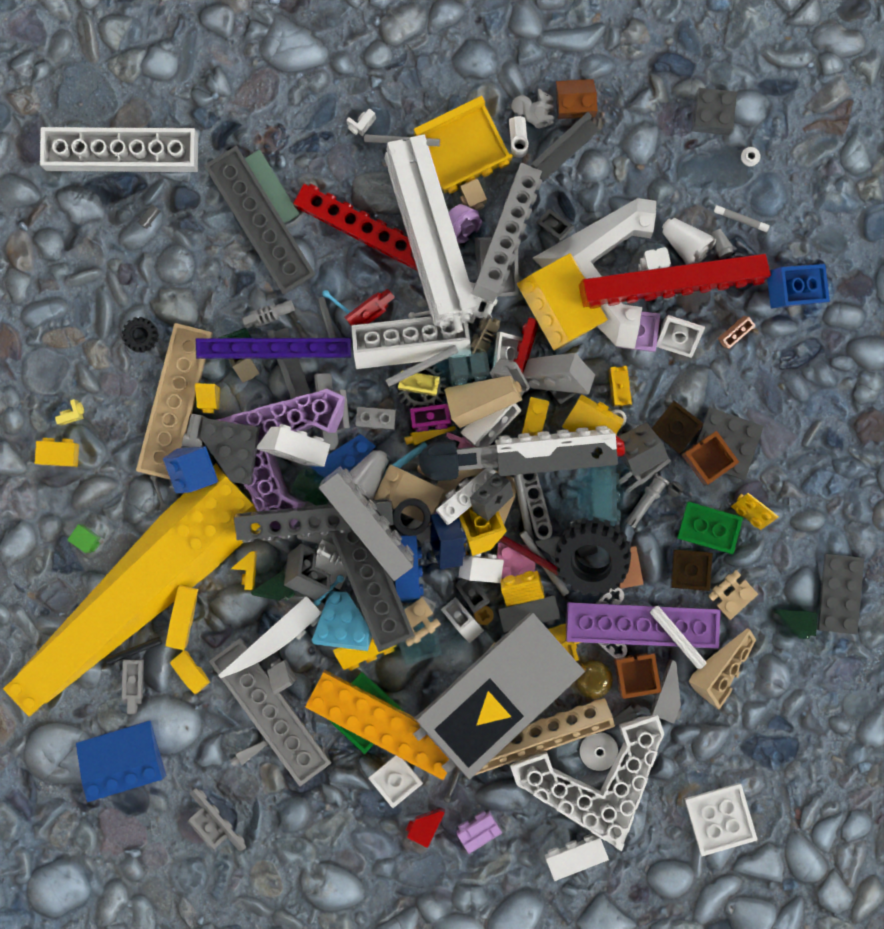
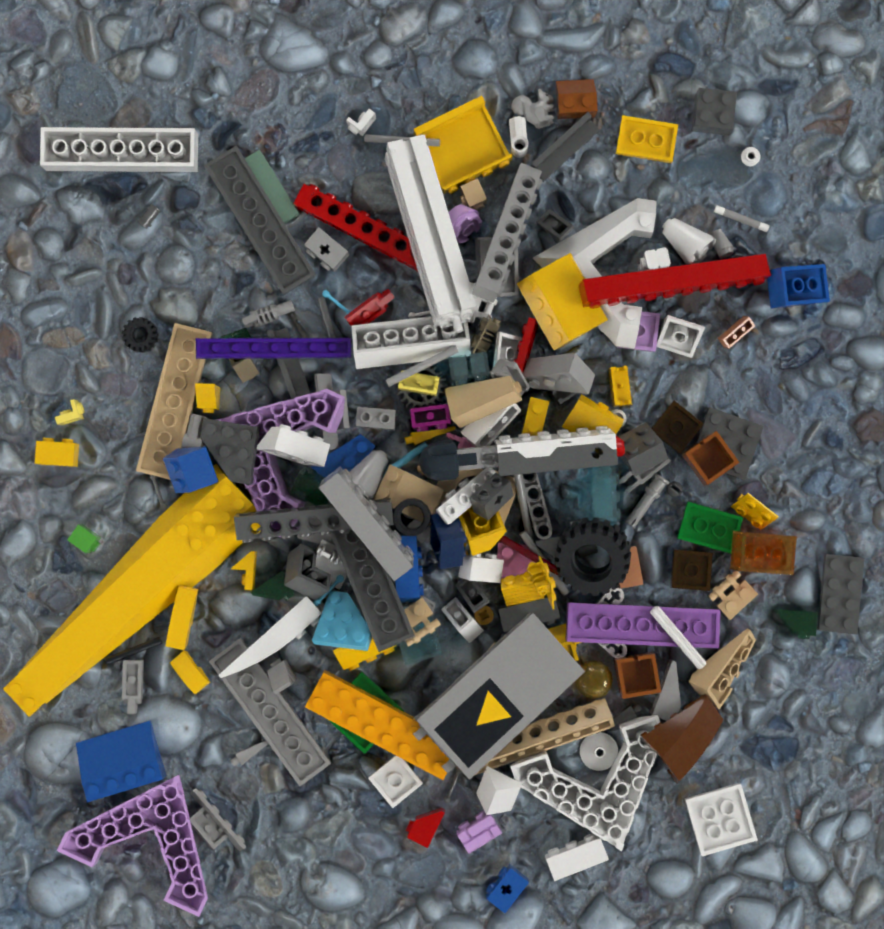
none -> lavender wedge [57,774,208,917]
none -> light grey brick [304,227,349,272]
none -> white slope [476,766,522,815]
none -> blue brick [486,864,529,913]
none -> yellow hinge [527,556,556,610]
none -> yellow plate [615,115,679,163]
none -> reddish brown wedge [640,694,723,784]
none -> clear orange brick [730,531,797,575]

